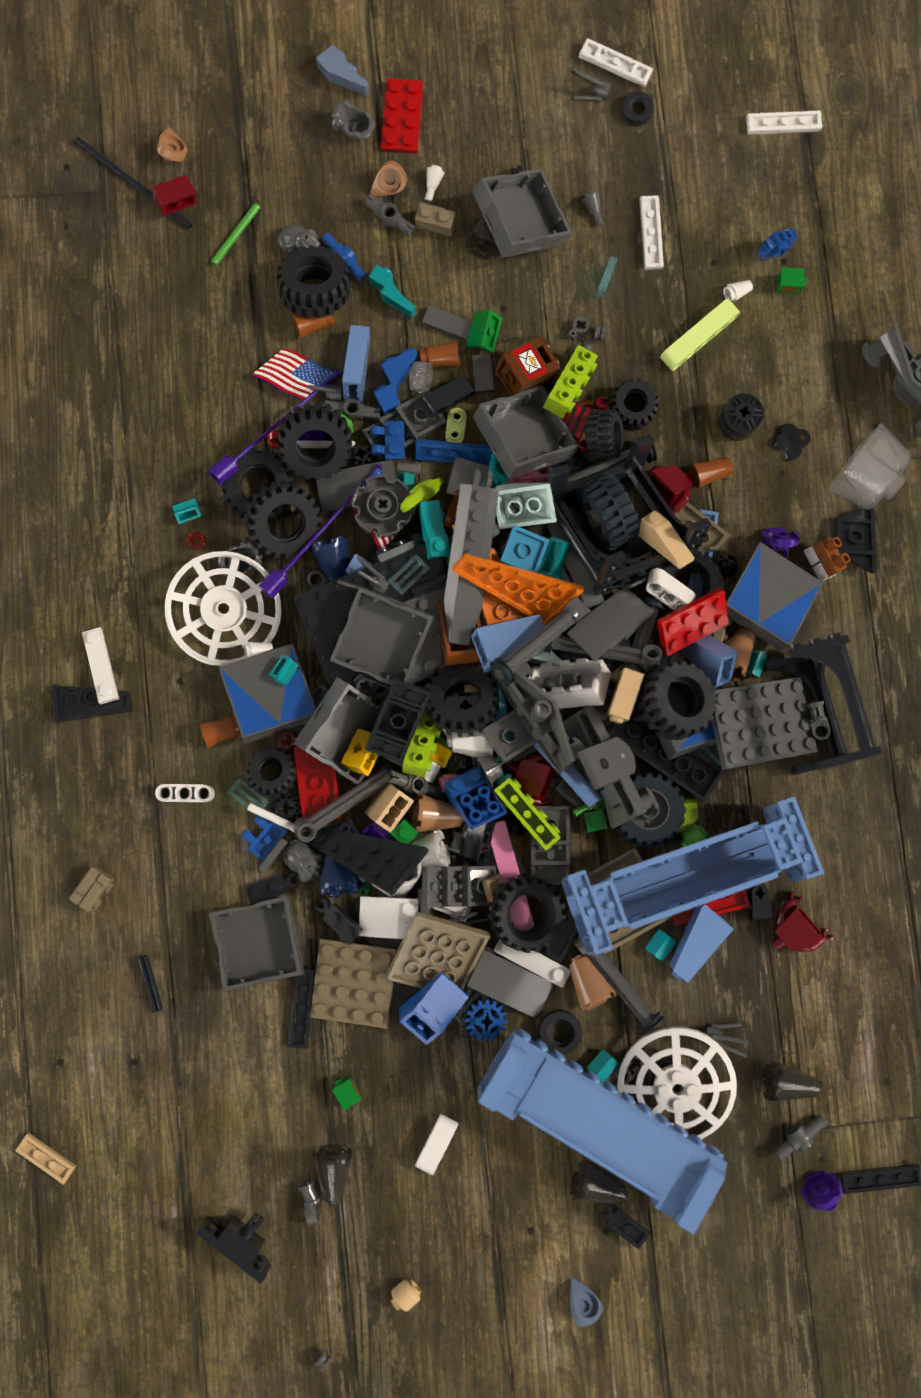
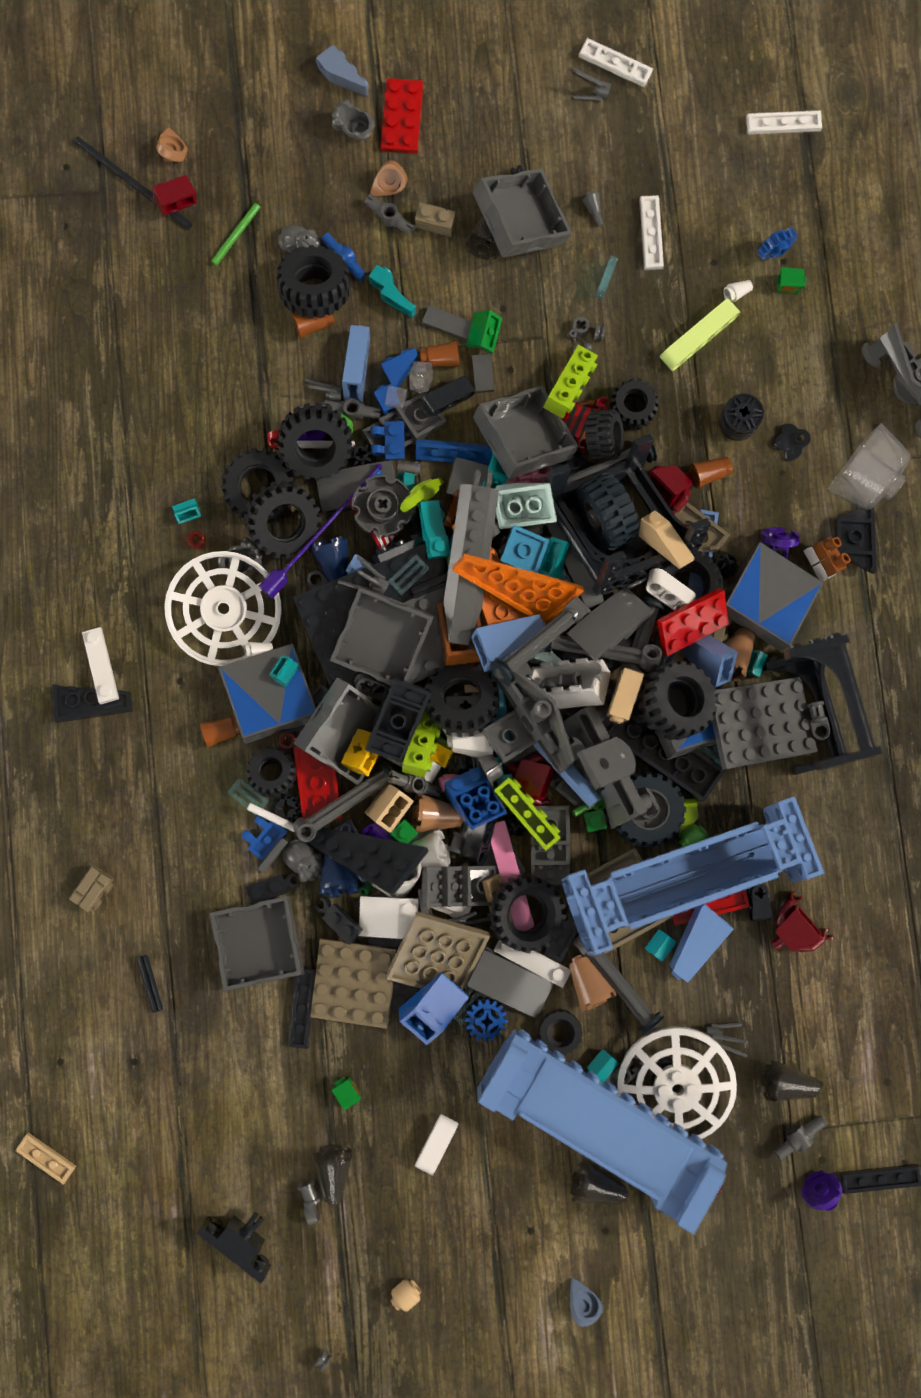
white beam [155,784,215,803] -> none
flag [208,348,341,485] -> none
white cone [425,165,445,202] -> none
yellowish green plate [445,408,466,443] -> none
reddish brown container [495,336,560,397] -> none
black plate [597,1201,651,1250] -> none
black tyre [621,91,654,126] -> none
none -> clear tile [385,386,407,409]

